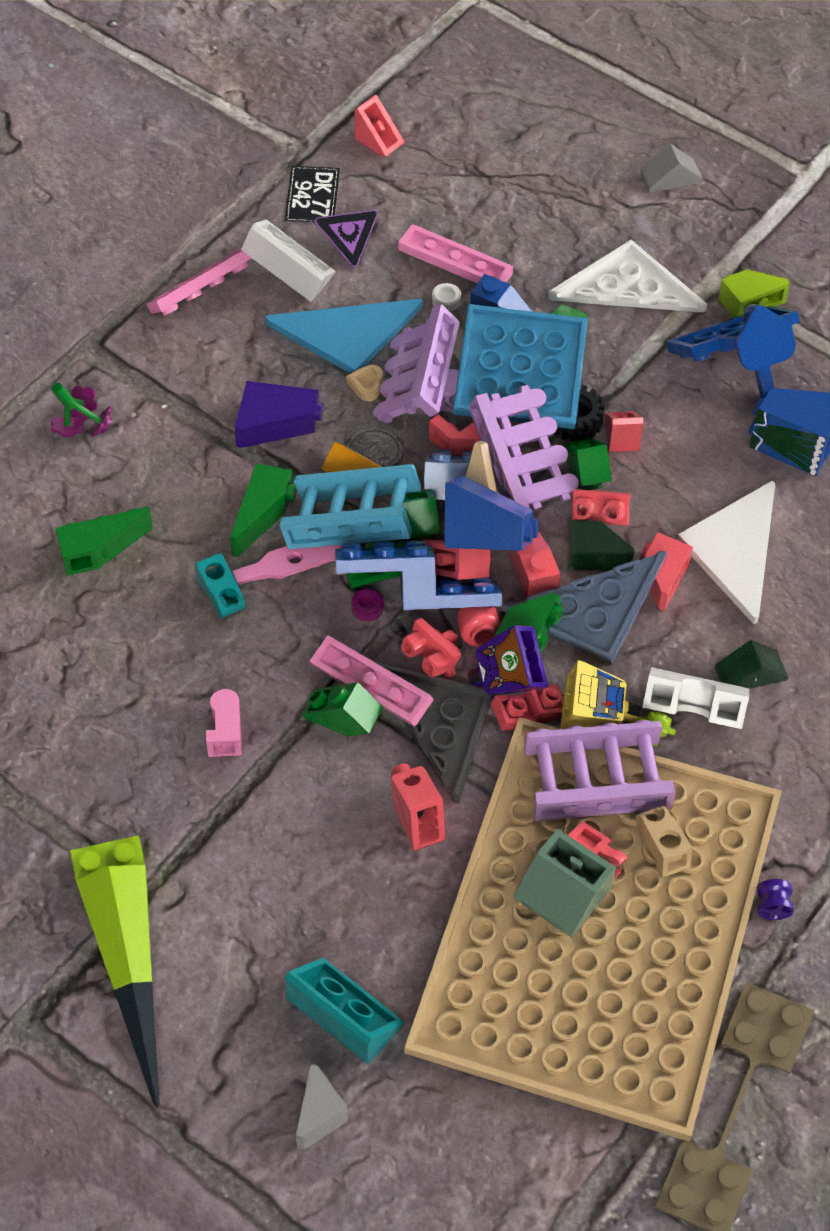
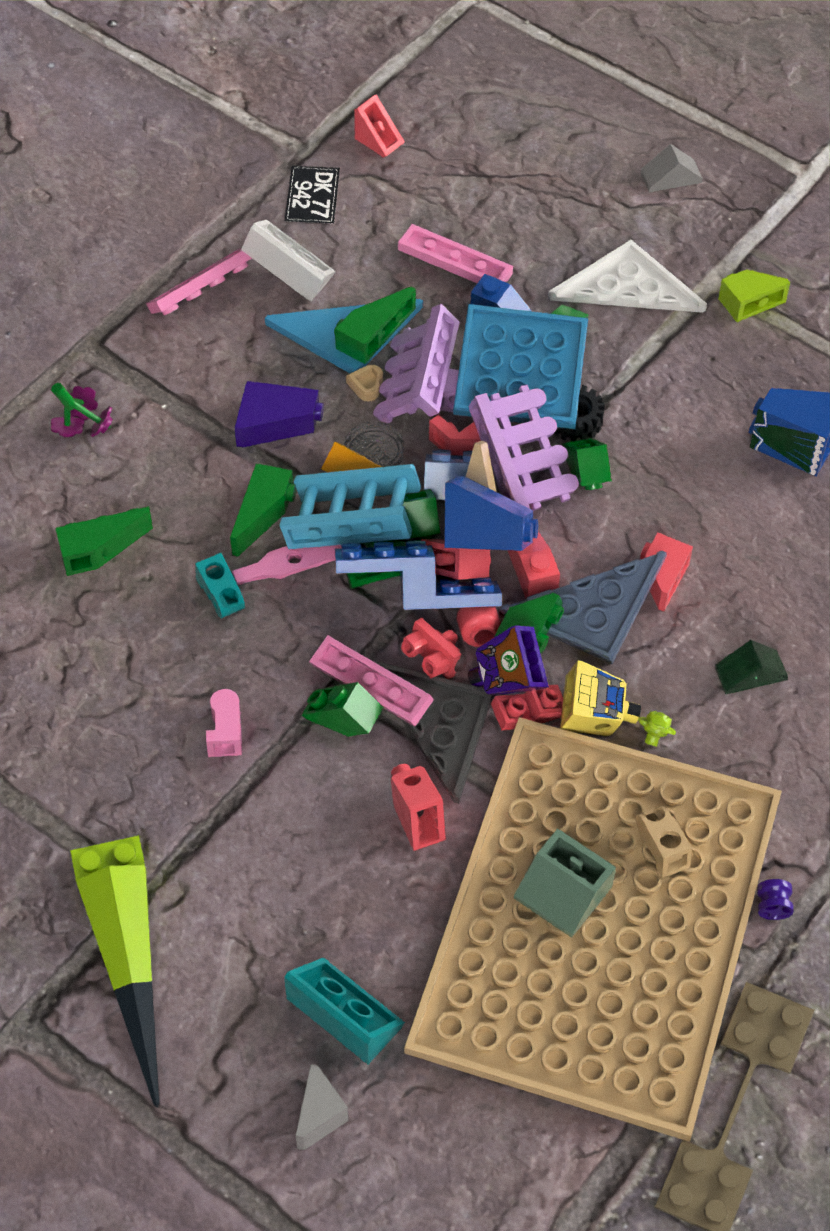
black piece [315,210,378,268] -> none
magenta tile [352,589,384,622] -> none
white tile [432,283,461,312] -> none
lavender fence [524,720,675,821] -> none
clear green slope [567,519,634,571] -> none
coral plate [568,822,627,879] -> none
coral hips [572,489,631,526] -> none
coral slope [604,411,643,452] -> none
white arch [642,667,750,729] -> none
blue plate [666,304,800,398] -> none
white tile [677,481,775,624] -> none
none -> green slope [334,286,416,364]

